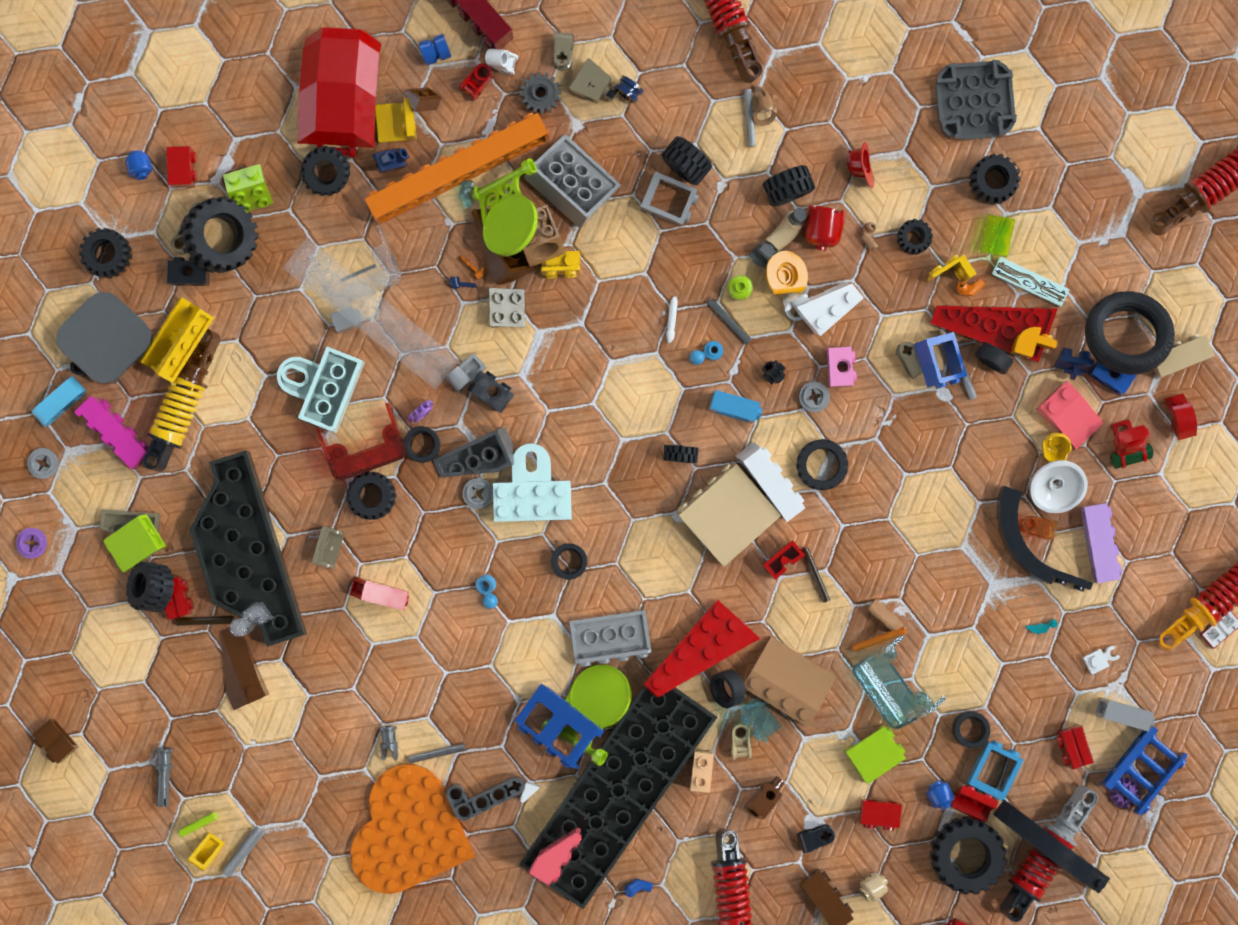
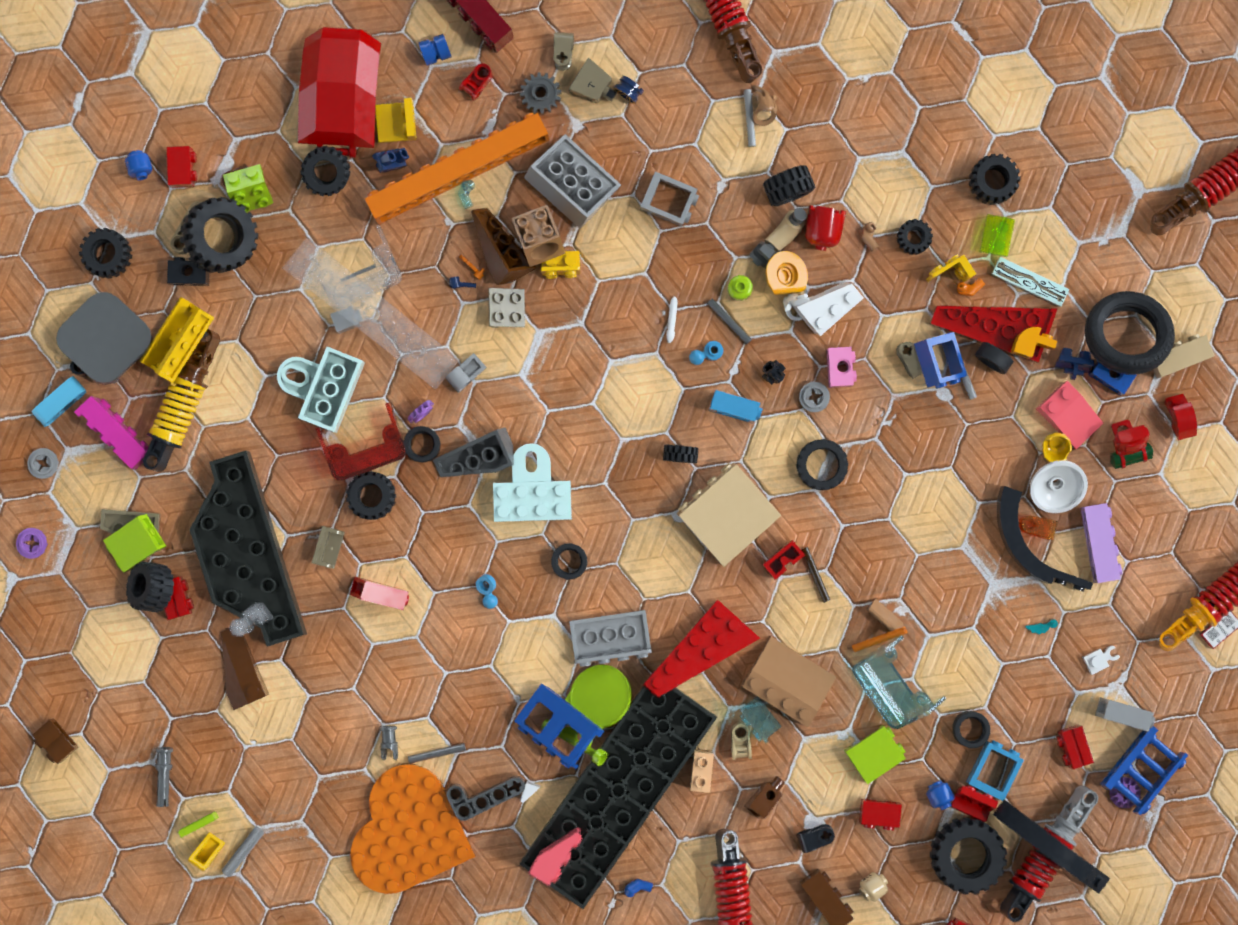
dark brown bar [175,616,234,626] -> none
reddish brown slope [405,87,442,112] -> none
light grey gear [463,478,493,509] -> none
black brick [467,371,514,413] -> none
lime piece [471,158,538,256] -> none
white piece [485,49,518,76] -> none
black tyre [661,136,713,185] -> none
black tyre [710,669,746,709] -> none
white wedge [735,442,805,522] -> none
red piece [847,142,874,188] -> none
dark grey tile [935,59,1017,141] -> none

